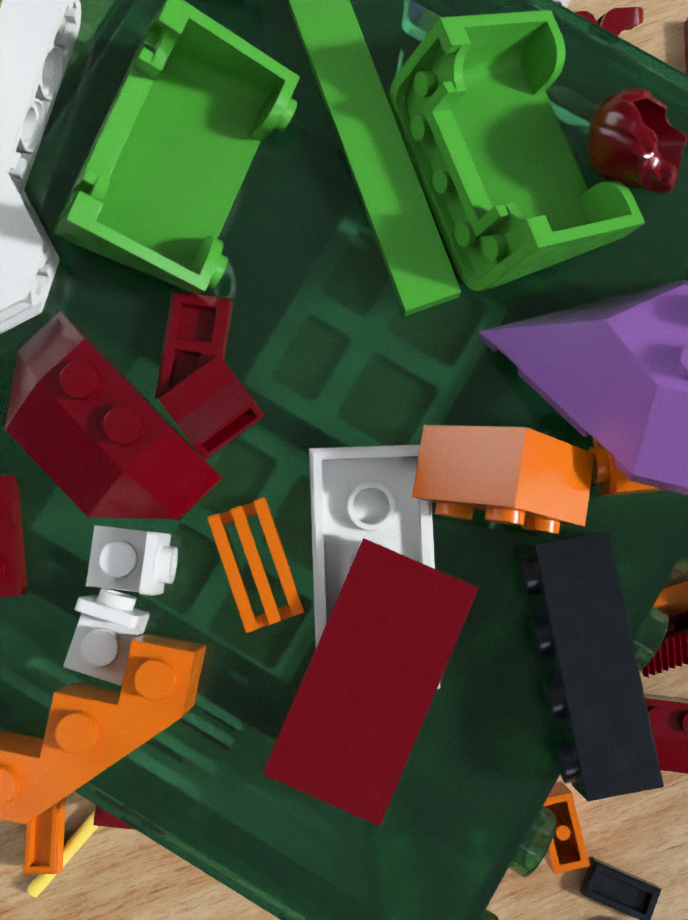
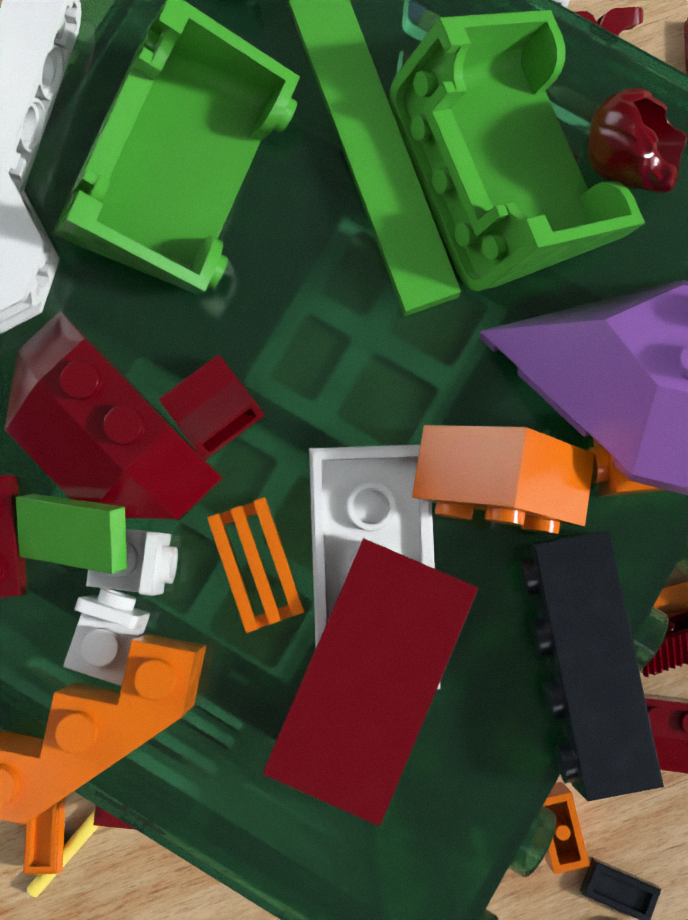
dark red tile [155,291,233,400] -> none
none -> bright green tile [16,493,127,574]

